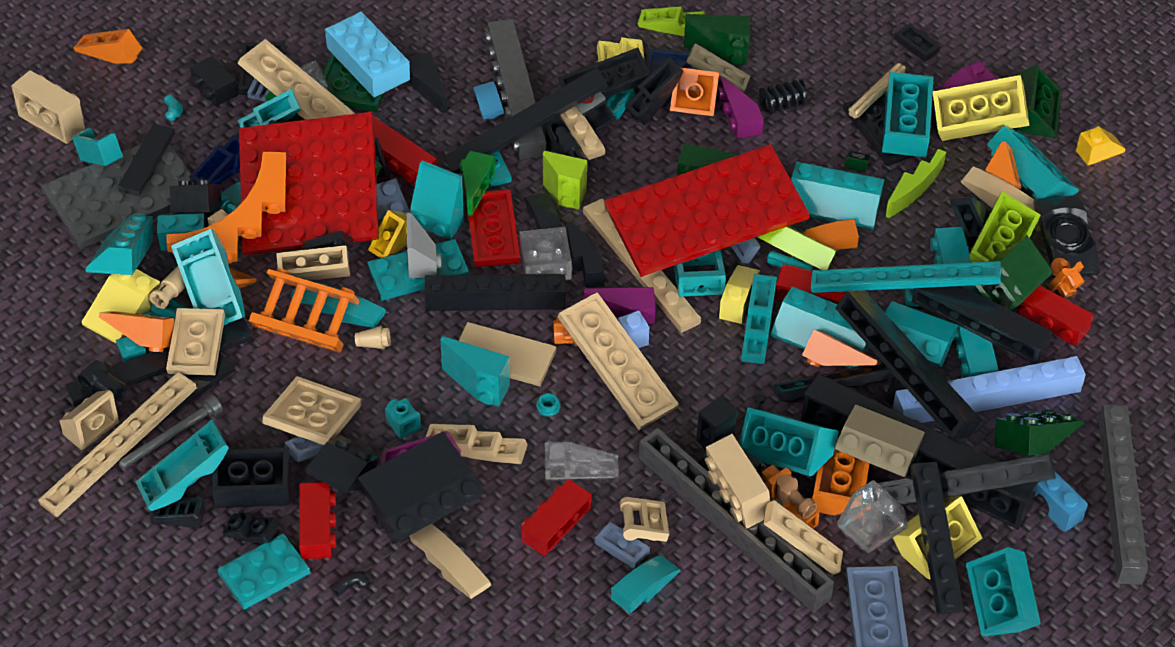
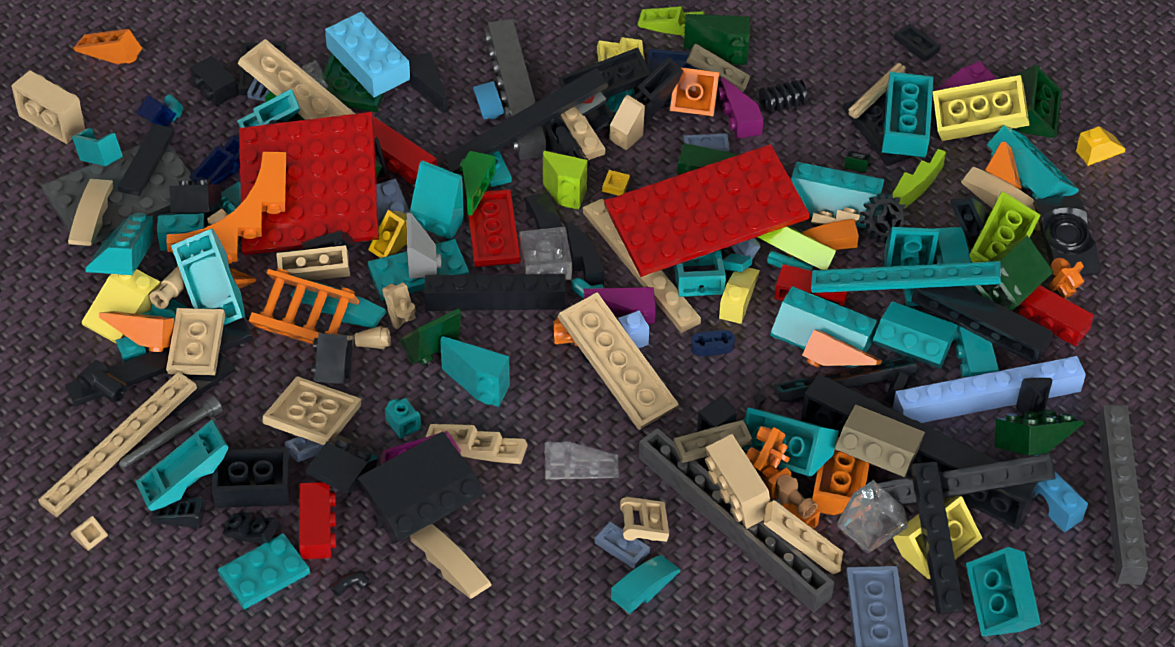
tan slope [59,390,119,451] -> none
tan tile [459,322,556,387] -> none
red brick [521,479,592,557] -> none
teal plate [536,393,560,416] -> none
teal slope [741,274,777,365] -> none
black brick [835,290,982,439] -> none
none -> tan slope [68,179,113,246]
none -> tan slope [70,516,108,551]
none -> clear blue brick [136,95,177,127]
none -> black brick [311,333,354,384]
none -> tan hips [382,282,416,329]
none -> dark green slope [399,308,461,365]
none -> teal arm [571,278,604,298]
none -> yellow plate [602,170,630,195]
none -> tan slope [610,95,645,150]
none -> dark tan plate [673,420,752,463]
none -> sand blue plate [683,134,730,152]
none -> dark blue beam [691,330,735,356]
none -> teal tile [723,253,752,273]
none -> orange hips [746,426,790,472]
none -> tan slope [811,207,861,225]
none -> black gear [860,193,909,243]
none -> teal slope [884,227,939,267]
none -> black slope [1016,377,1052,416]

